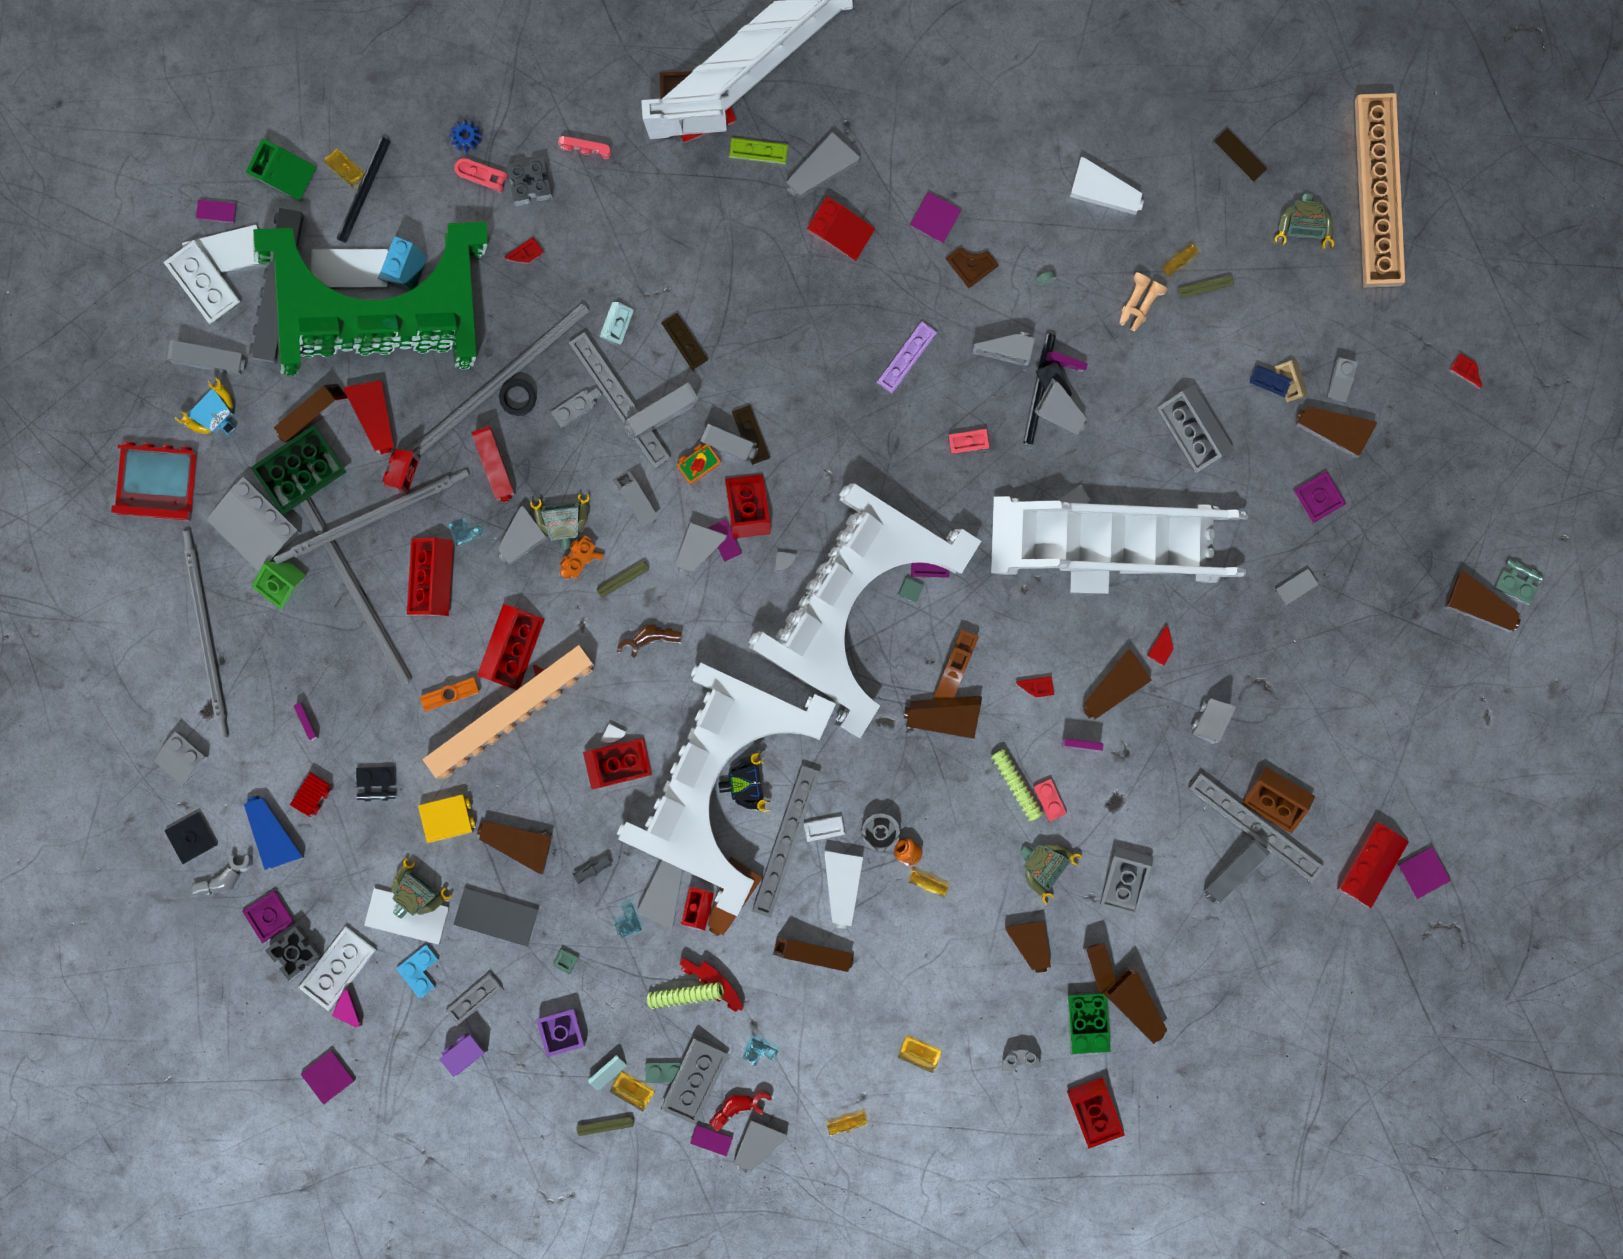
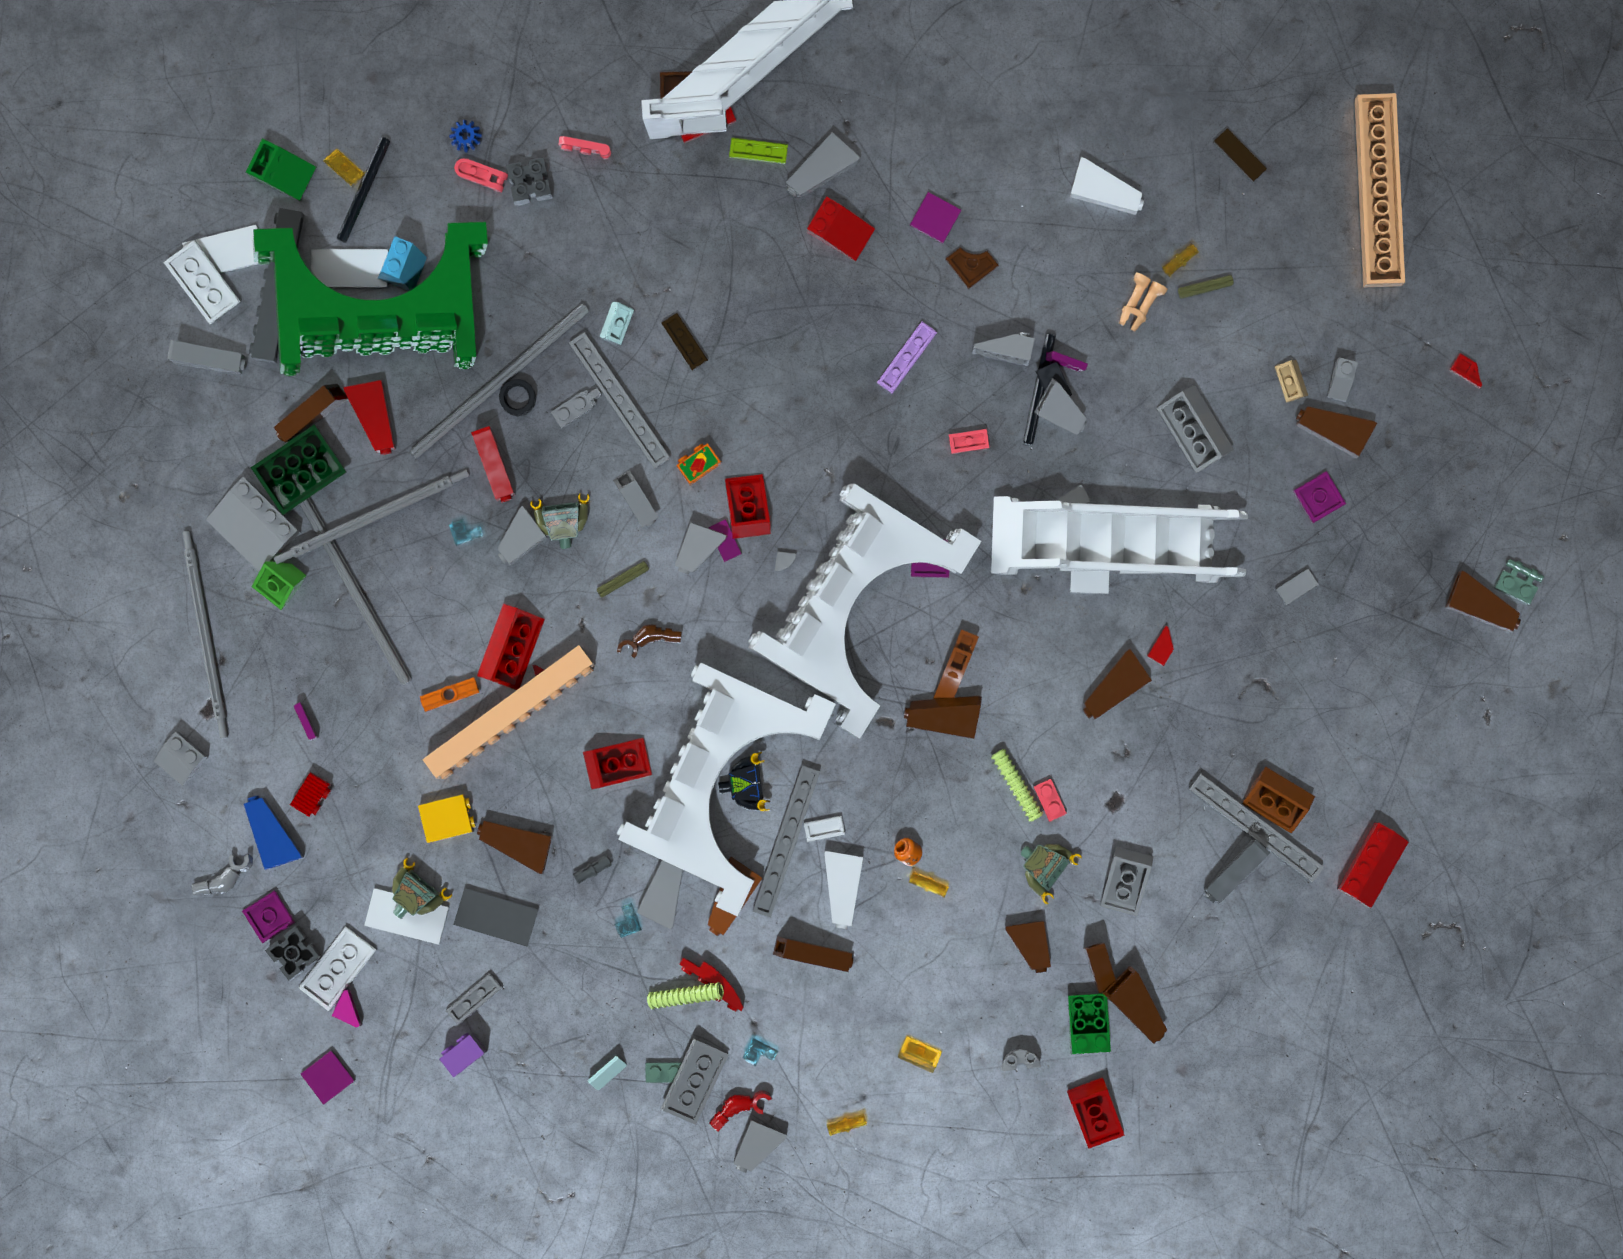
clear light blue panel [111,442,198,521] -> none
black plate [165,812,217,865] -> none
torso [175,376,236,435] -> none
magenta tile [196,199,237,223] -> none
black plate [356,766,396,802] -> none
red slope [382,449,420,495] -> none
medium azure plate [396,945,439,999] -> none
red slope [407,538,453,617] -> none
red tile [504,237,544,264] -> none
medium lavender brick [537,1008,586,1057] -> none
sand green tile [553,949,579,974] -> none
orange brick [559,535,604,580] -> none
olive axle [577,1116,634,1136] -> none
white tile [601,724,626,743] -> none
clear yellow slope [610,1072,655,1111] -> none
light grey slope [624,382,698,440] -> none
red brick [681,887,714,931] -> none
magenta tile [690,1125,733,1157] -> none
light grey slope [701,424,758,461] -> none
dark brown tile [732,405,770,466] -> none
light grey brick [861,813,900,852] -> none
sand green tile [899,578,924,603] -> none
red tile [1016,676,1054,698] -> none
sand green tile [1037,271,1057,286] -> none
magenta tile [1062,739,1104,752] -> none
light grey slope [1191,699,1236,744] -> none
dark blue plate [1249,365,1293,397] -> none
torso [1275,194,1334,249] -> none
magenta tile [1398,847,1451,899] -> none

